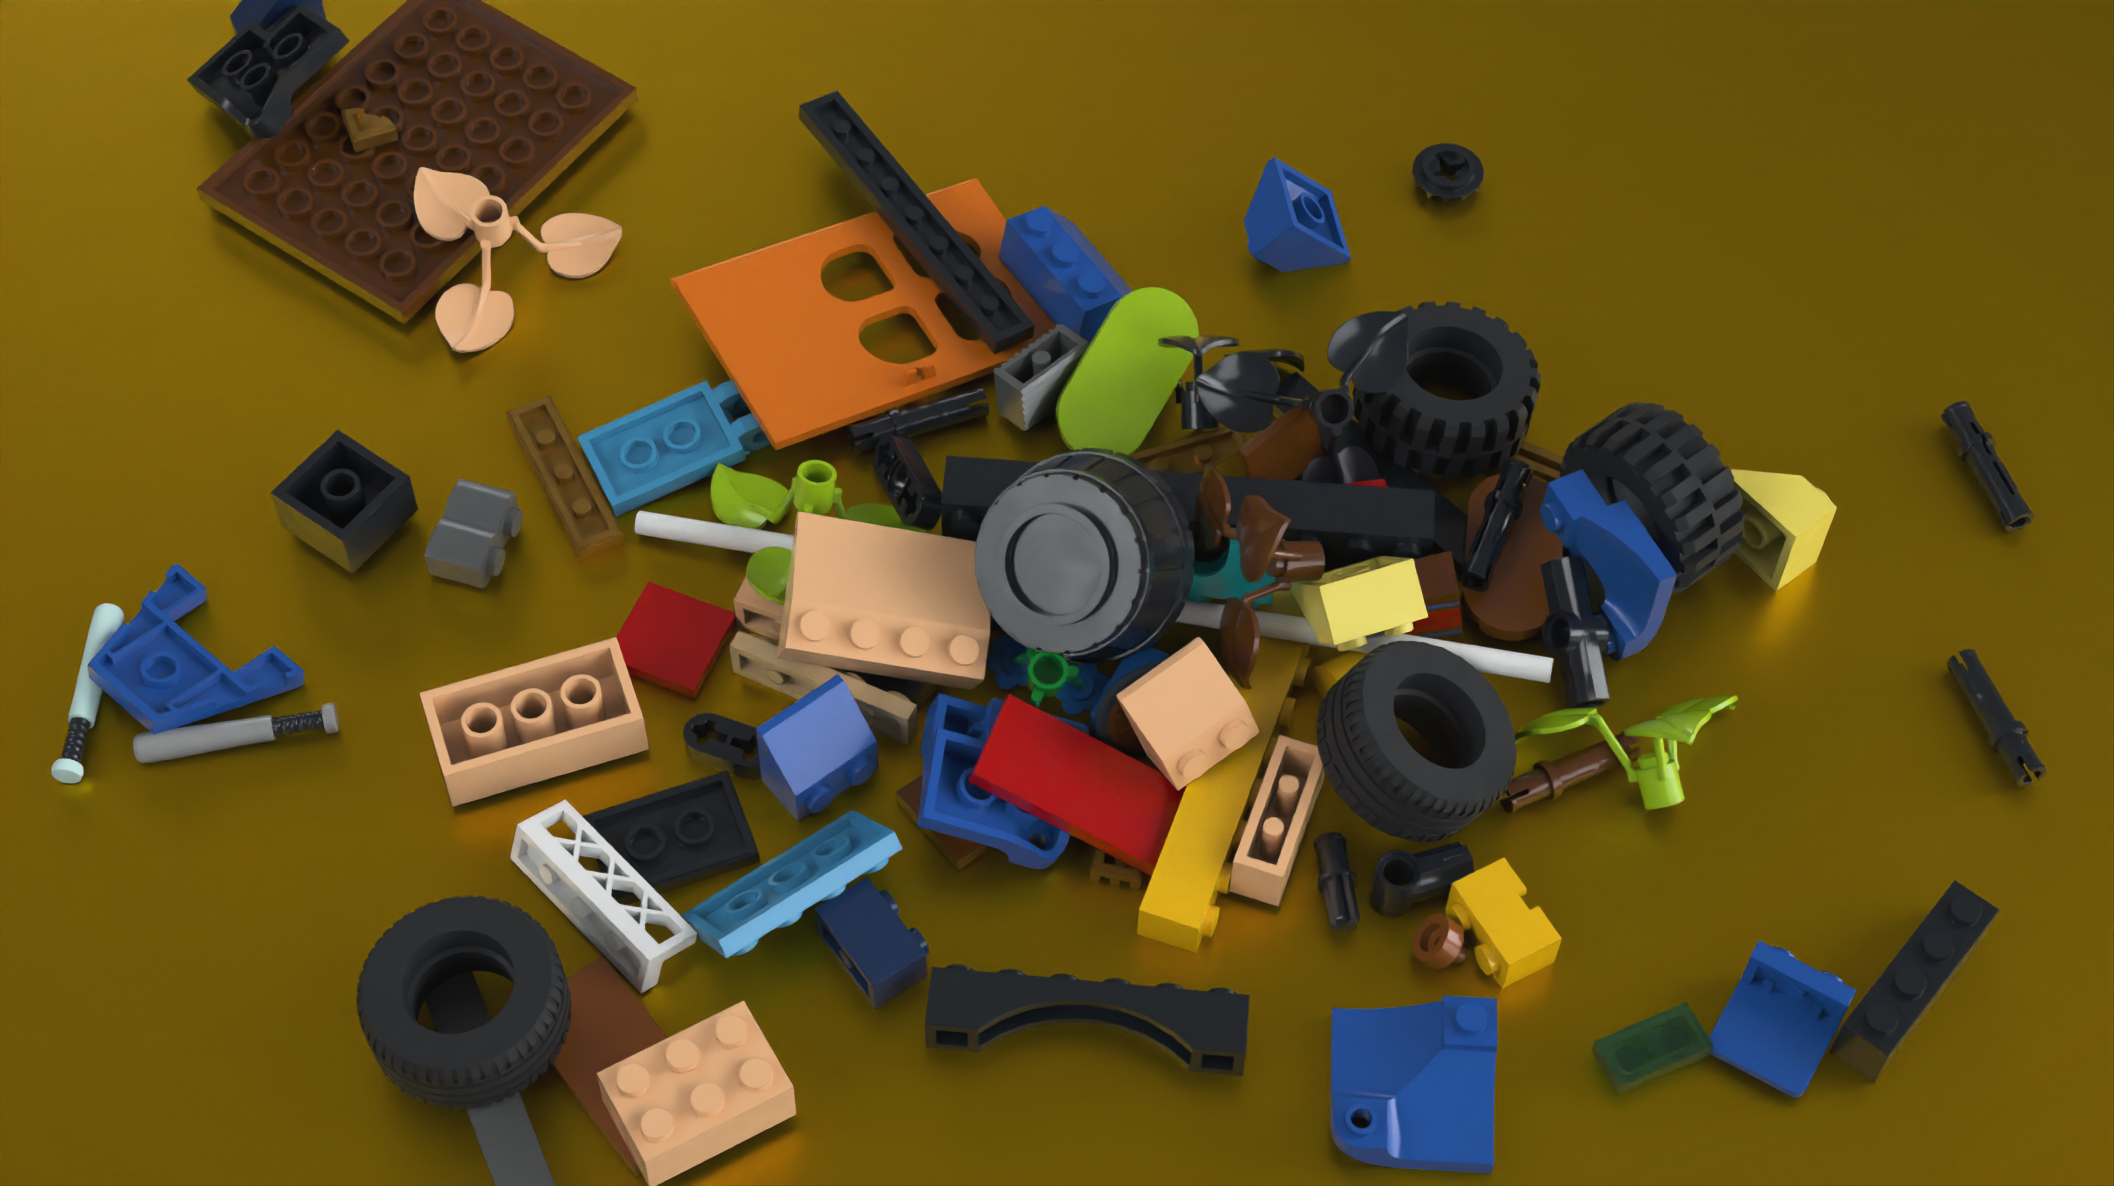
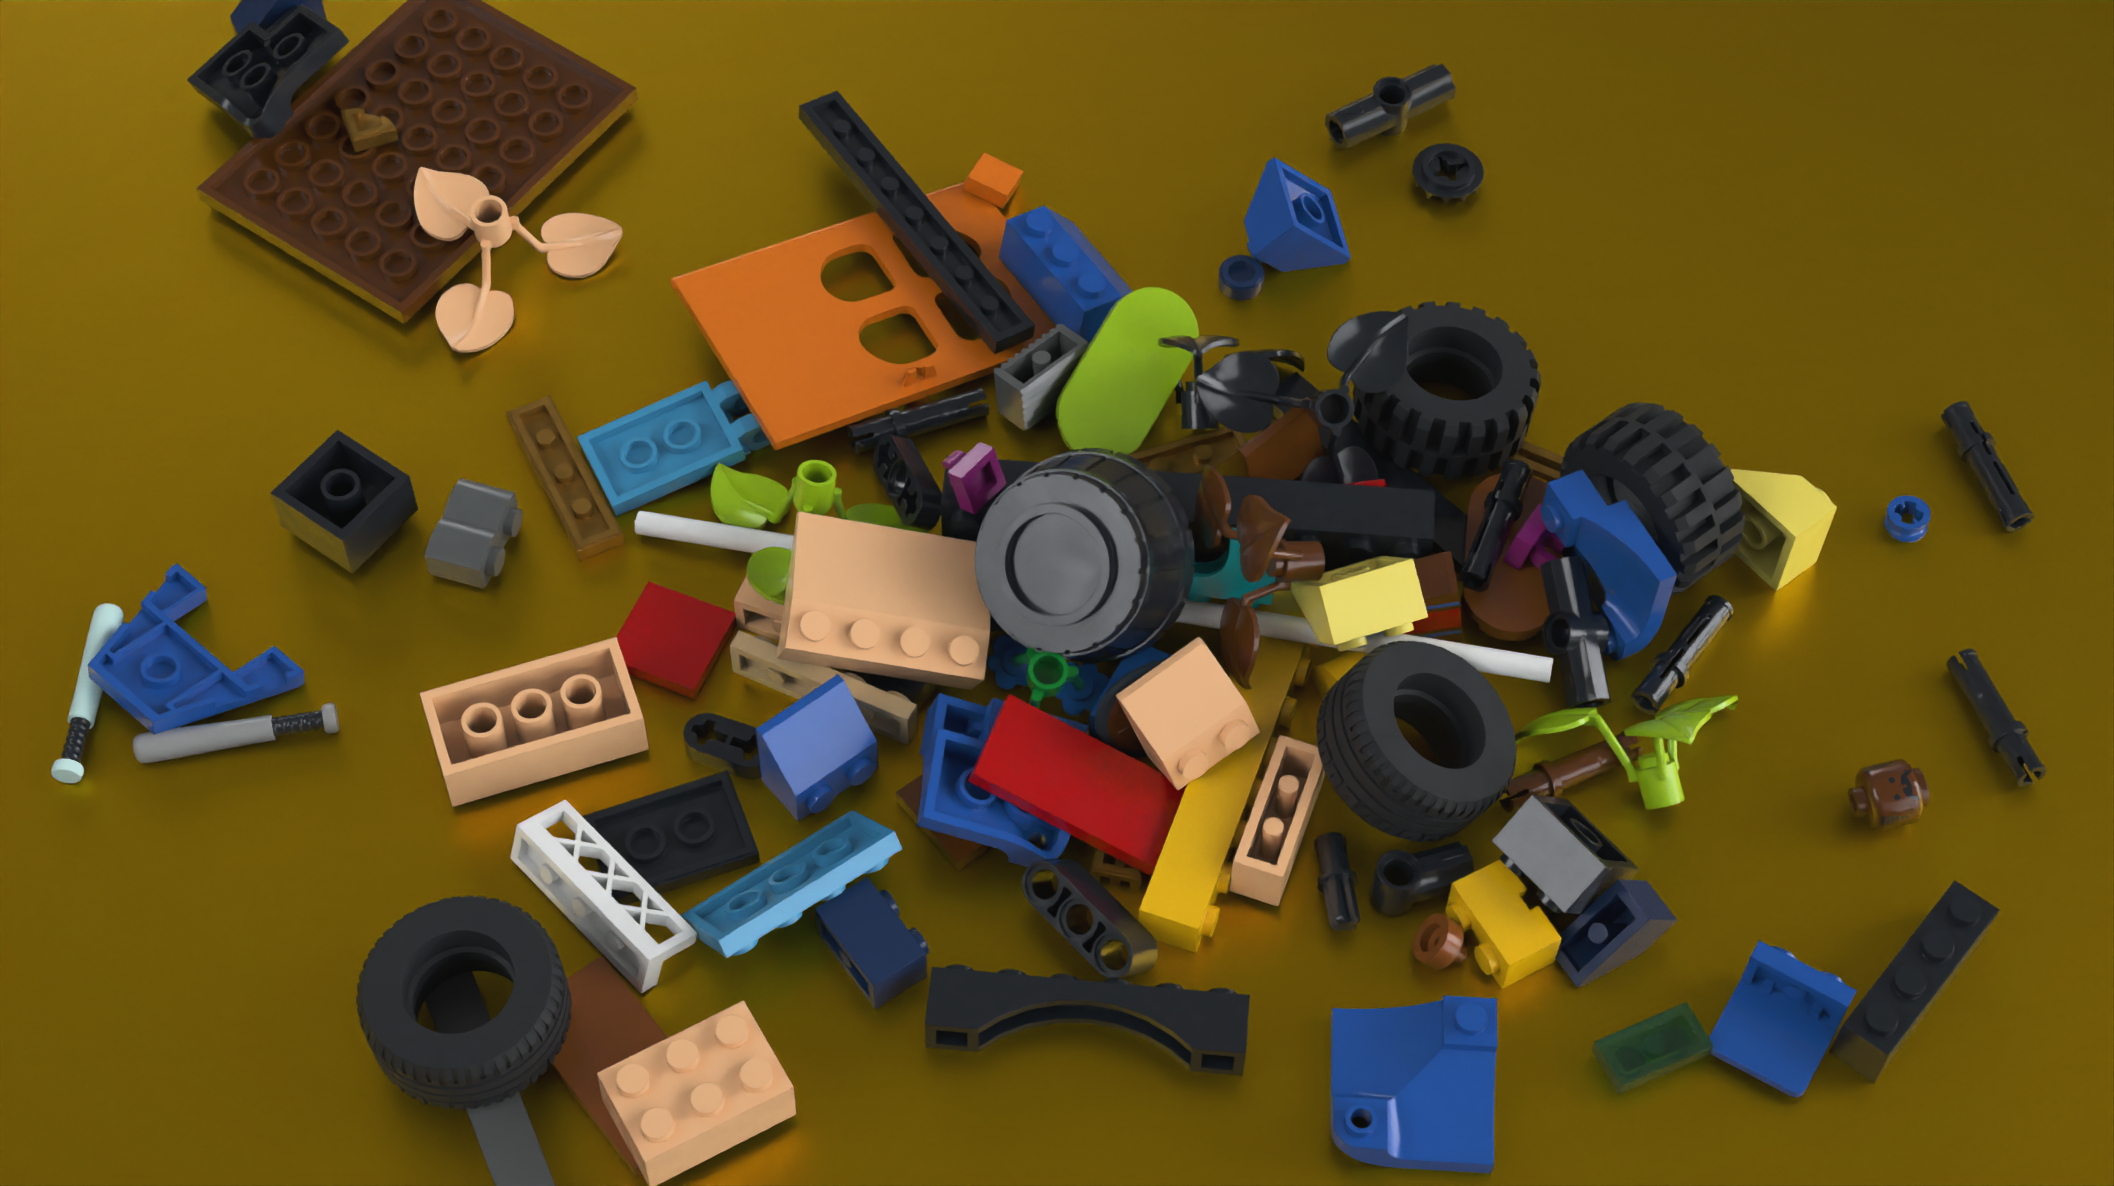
none -> magenta tile [942,442,1007,514]
none -> orange tile [963,152,1024,209]
none -> black beam [1022,858,1158,979]
none -> dark blue tile [1218,255,1264,301]
none -> black piece [1325,64,1456,149]
none -> brick [1492,795,1640,914]
none -> magenta tile [1503,503,1564,571]
none -> dark blue slope [1556,879,1678,987]
none -> black pin [1631,595,1734,715]
none -> reddish brown head [1848,759,1930,830]
none -> blue bush [1884,495,1931,543]

